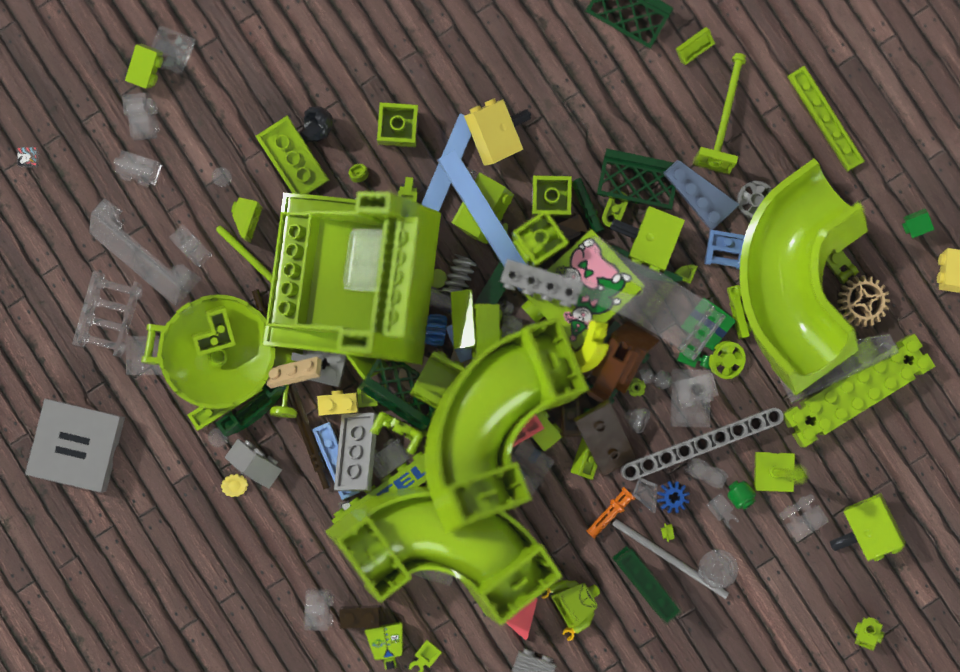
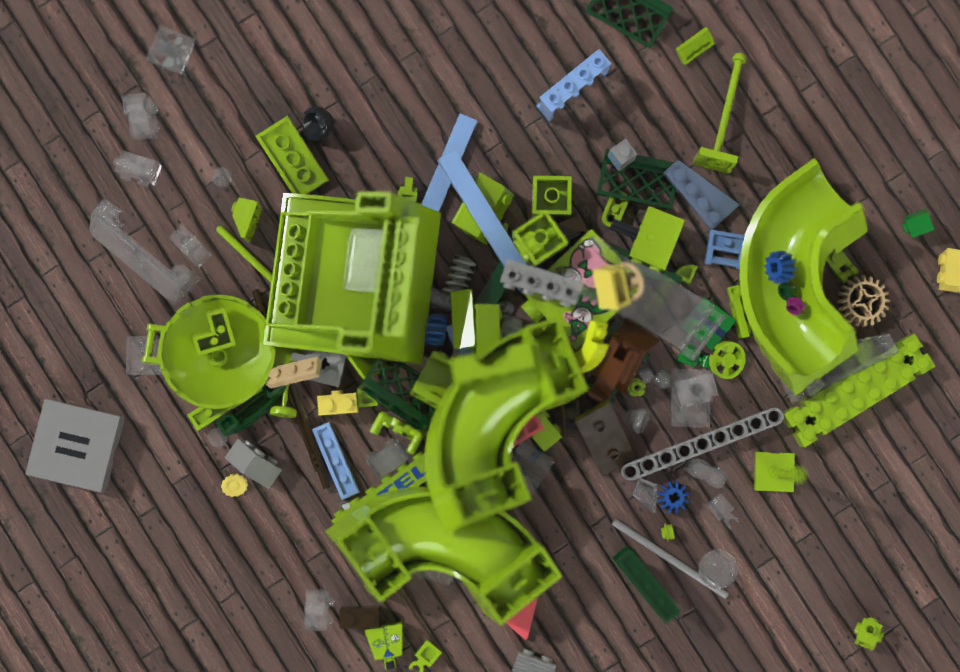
tile [17,147,38,168] -> none
clear fence [72,270,143,357] -> none
lime brick [125,44,163,89] -> none
light grey plate [334,413,378,491] -> none
lime tile [348,164,368,183] -> none
lime brick [377,102,419,147] -> none
lime tile [432,269,447,289] -> none
light yellow piece [464,98,531,166] -> none
lime torso [541,580,600,641] -> none
lime slope [571,437,597,480] -> none
dark green pin [572,178,604,234] -> none
orange pin [586,487,636,539] -> none
green head [727,481,756,510] -> none
light grey piece [737,181,772,218] -> none
clear plate [779,494,829,542] -> none
lime tile [787,66,865,172] -> none
lime piece [830,493,905,561] -> none
none -> lime arch [449,342,535,386]
none -> light blue window [536,49,612,122]
none -> light yellow brick [593,265,631,310]
none -> light grey brick [607,139,637,171]
none -> tan piece [619,262,644,301]
none -> blue gear [764,251,798,284]
none -> dark green tile [778,281,797,301]
none -> magenta plate [786,297,806,315]
none -> clear tile [805,378,825,396]

